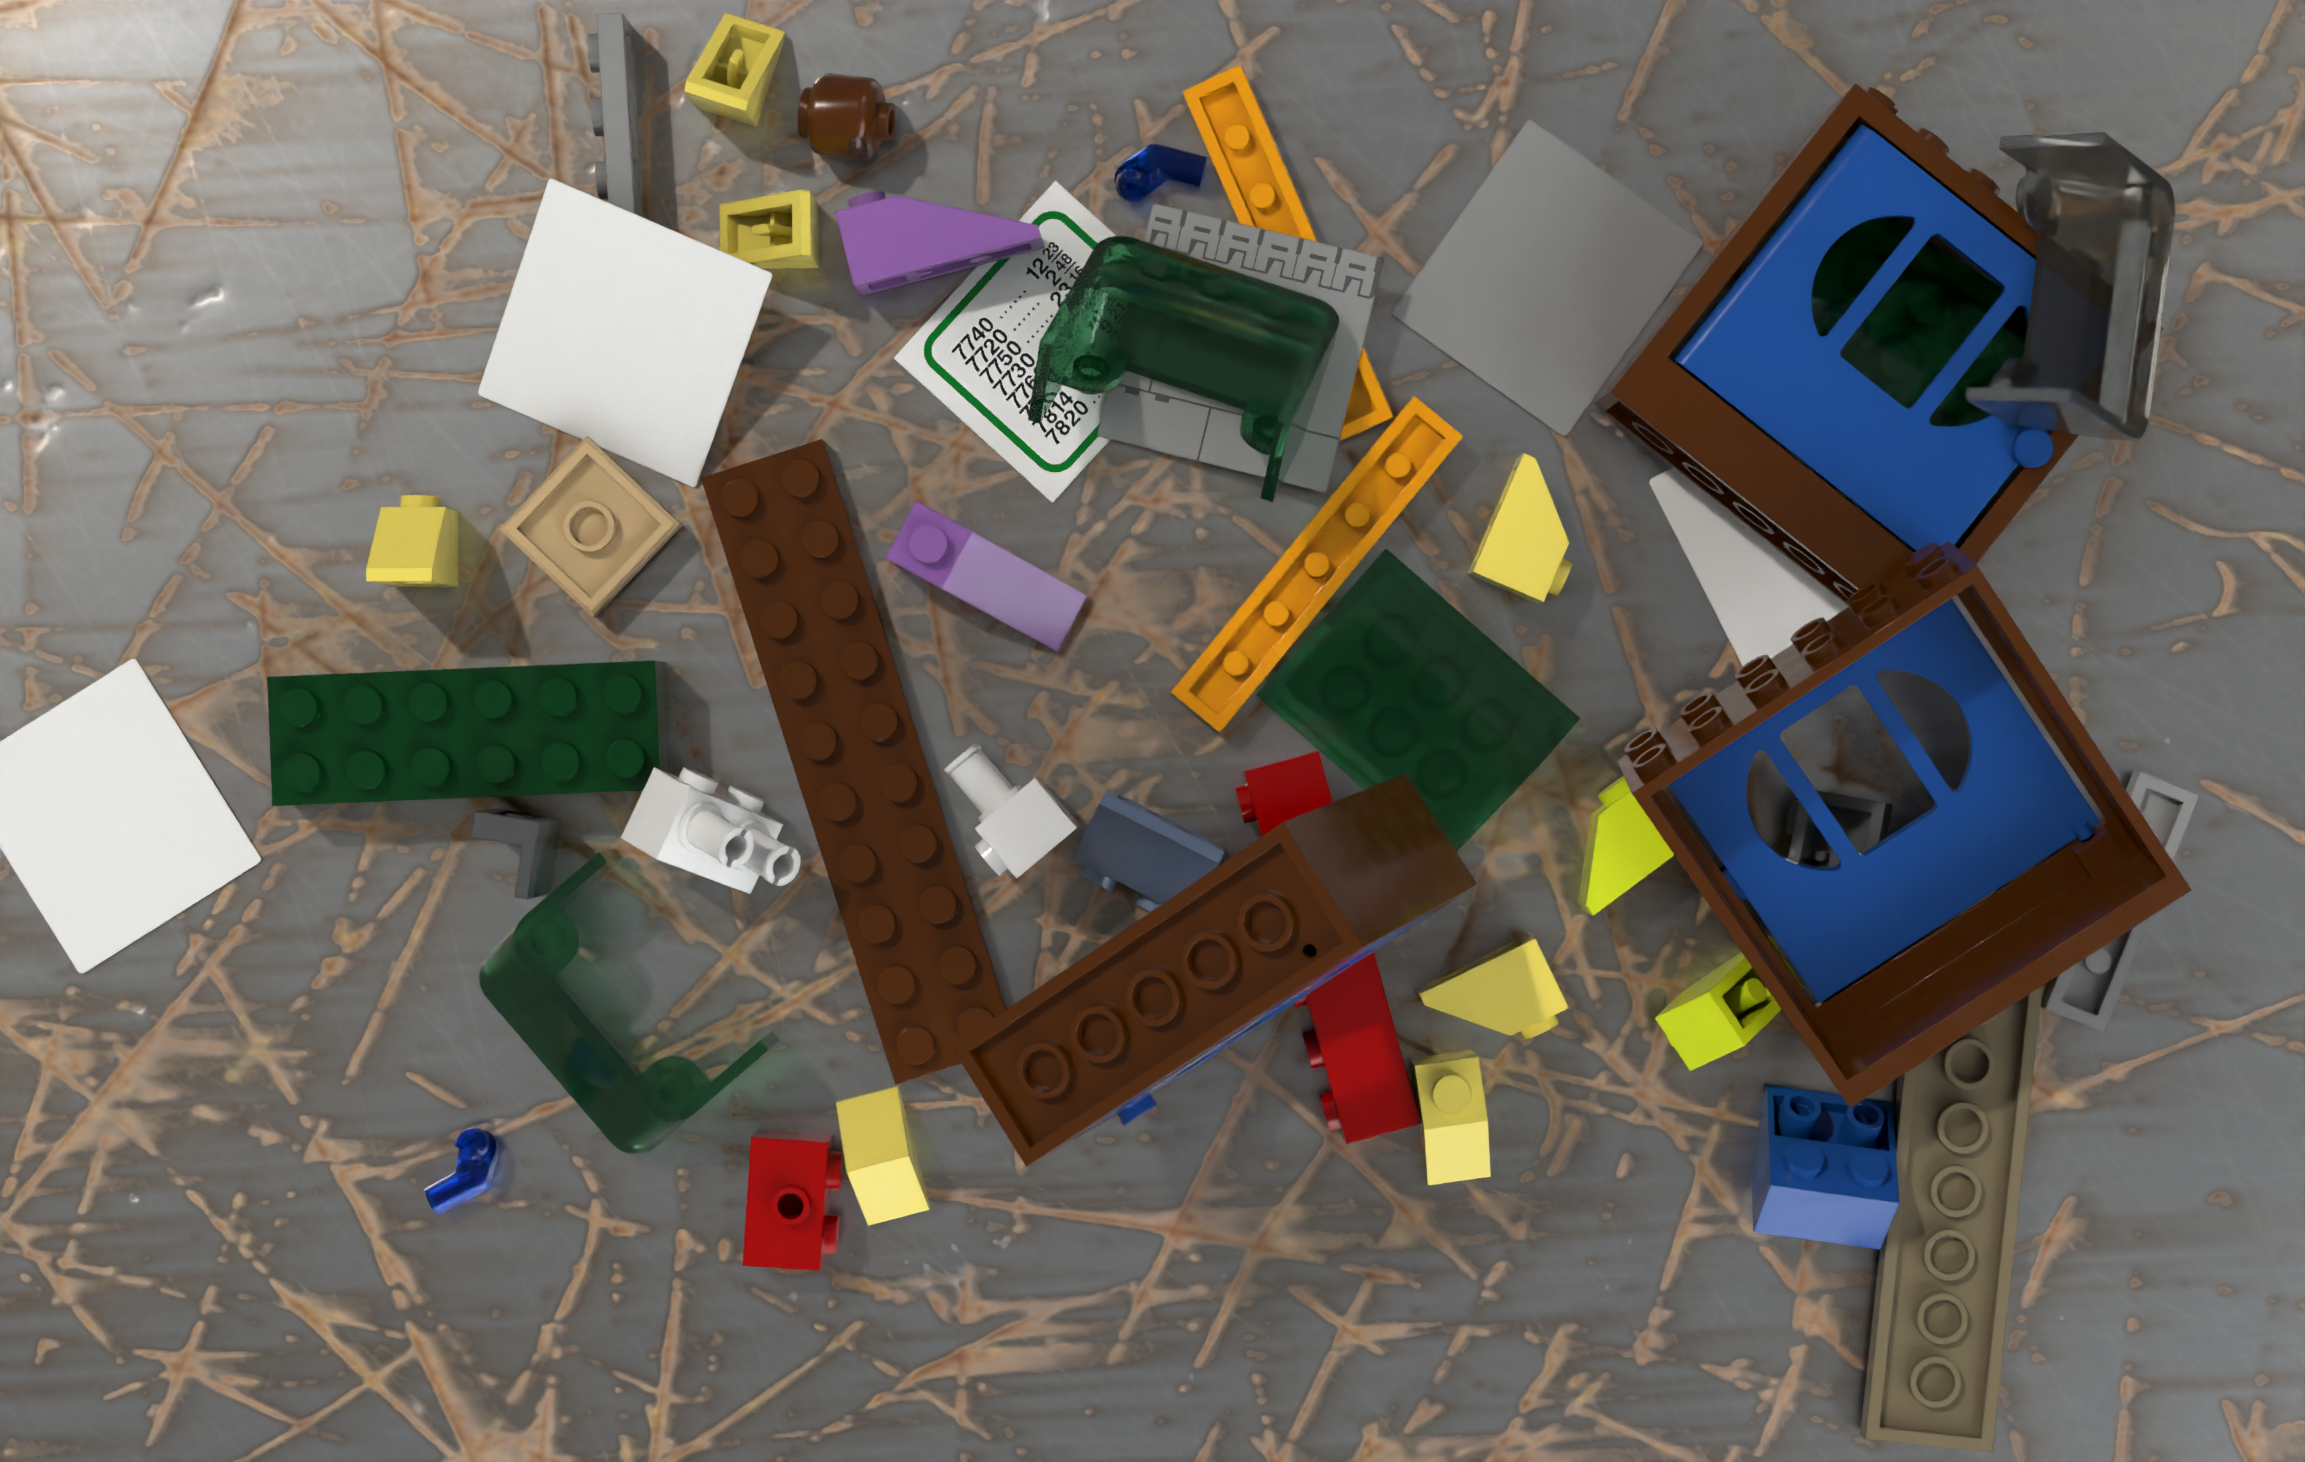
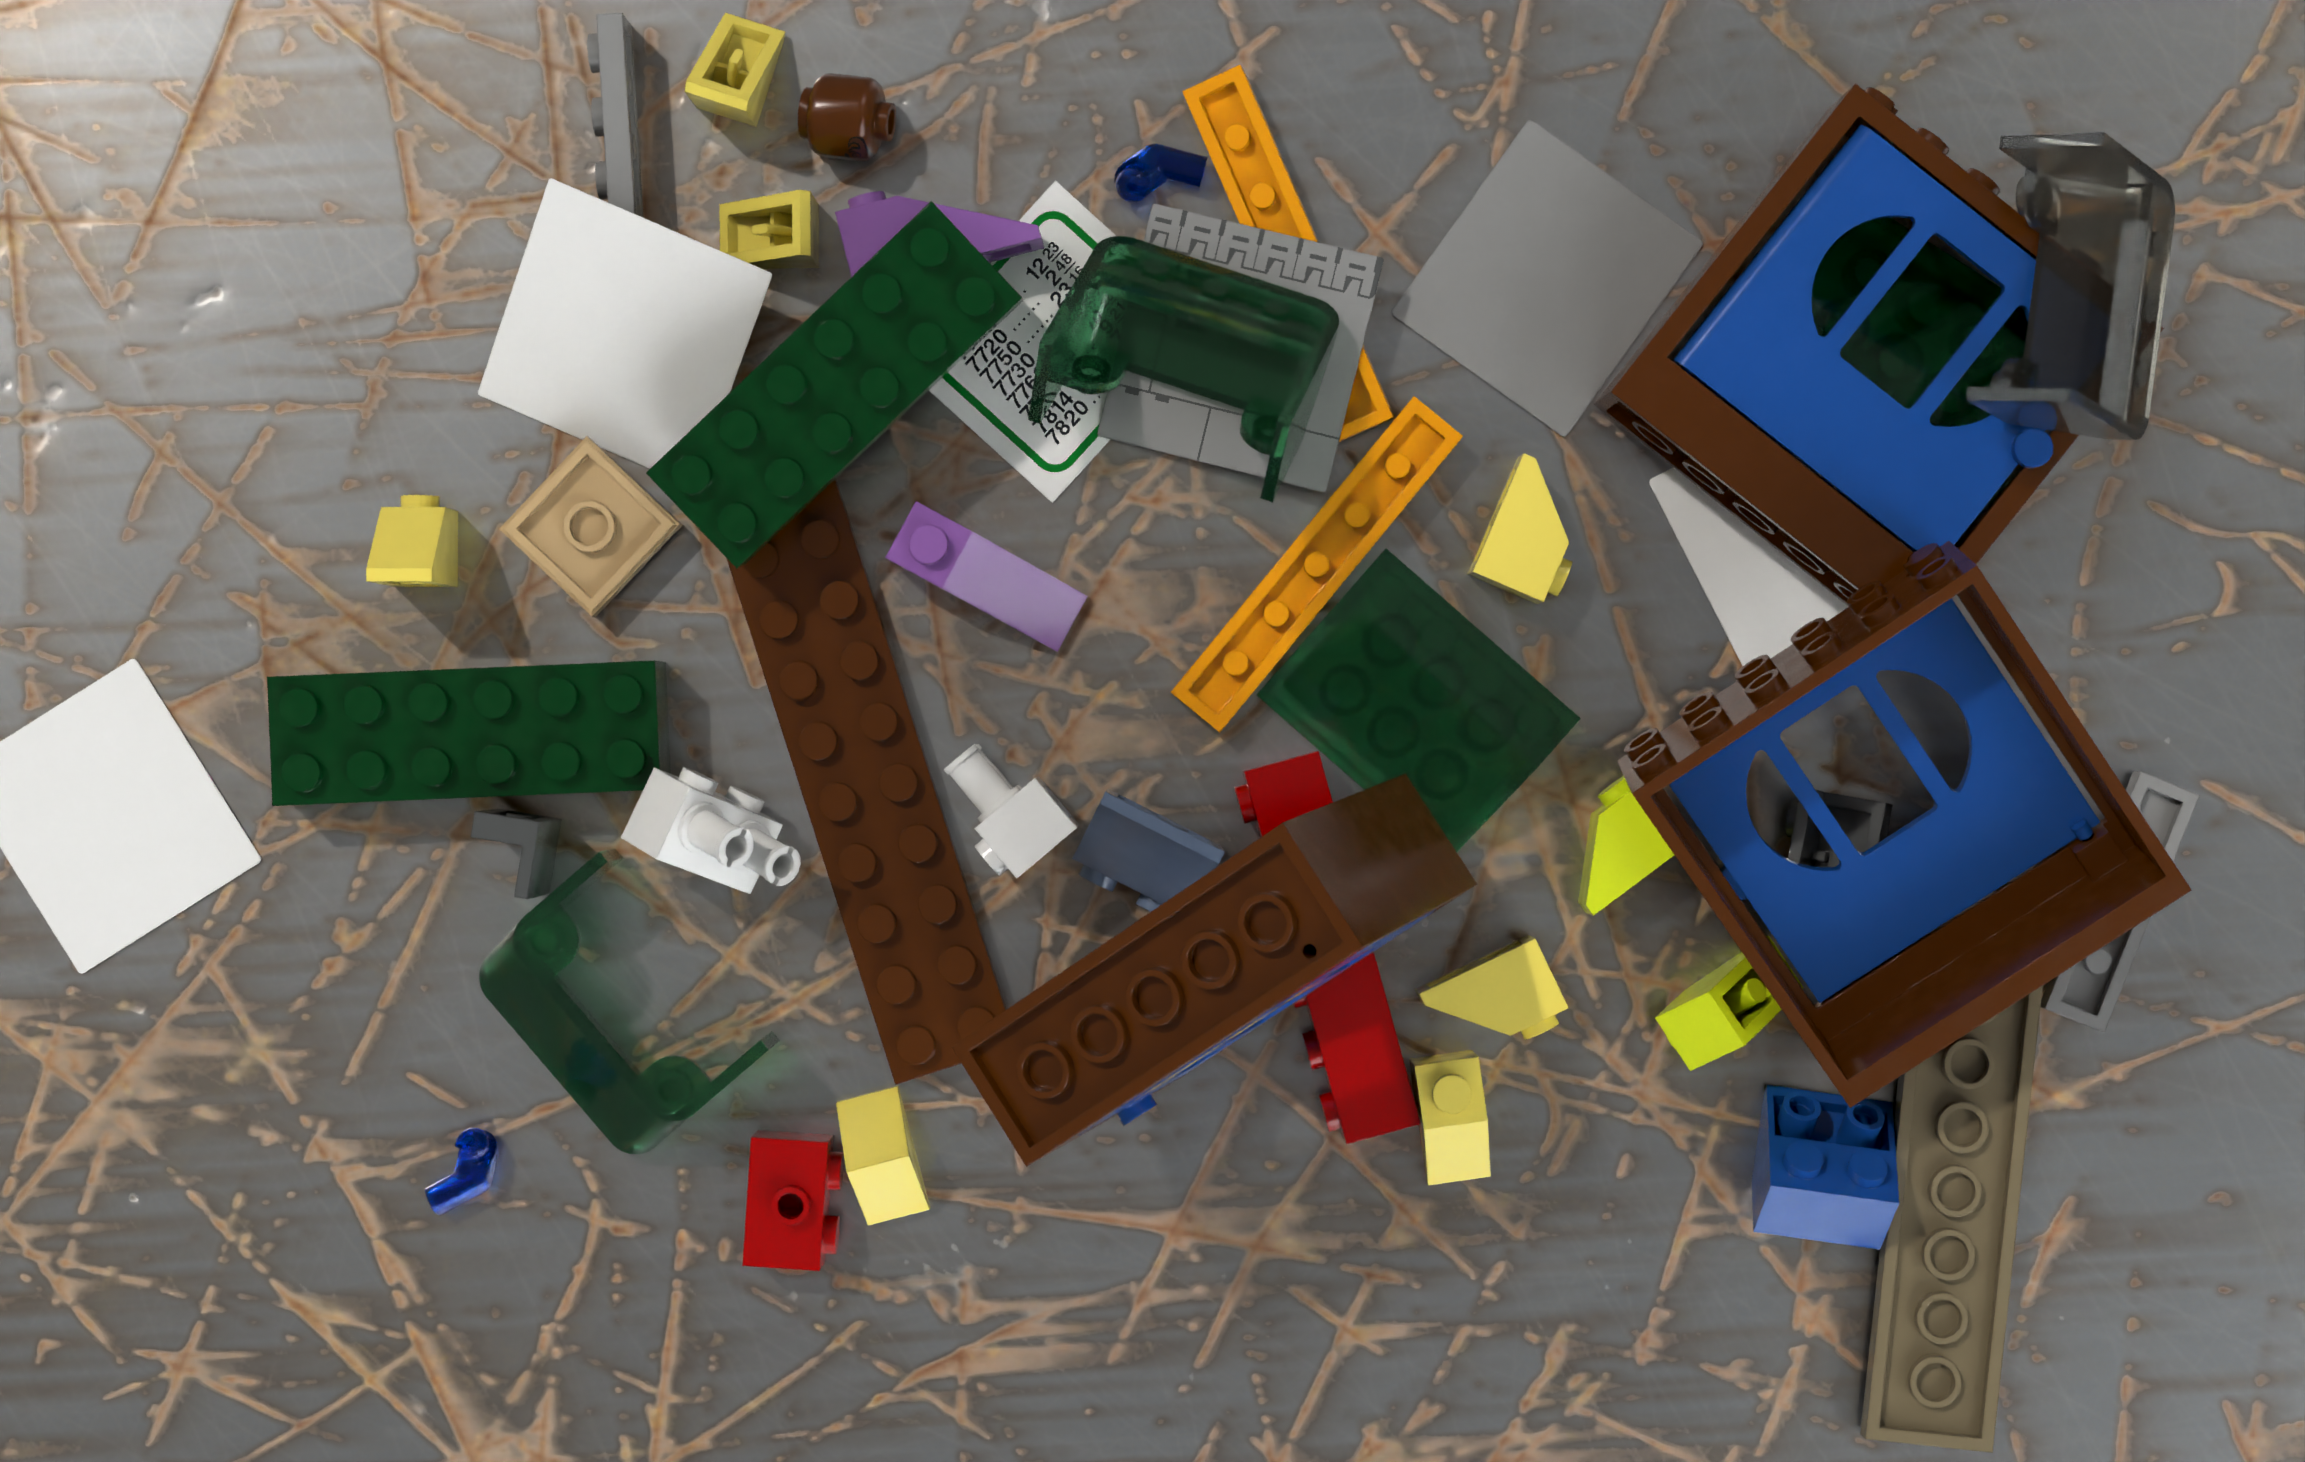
none -> dark green brick [646,201,1024,568]

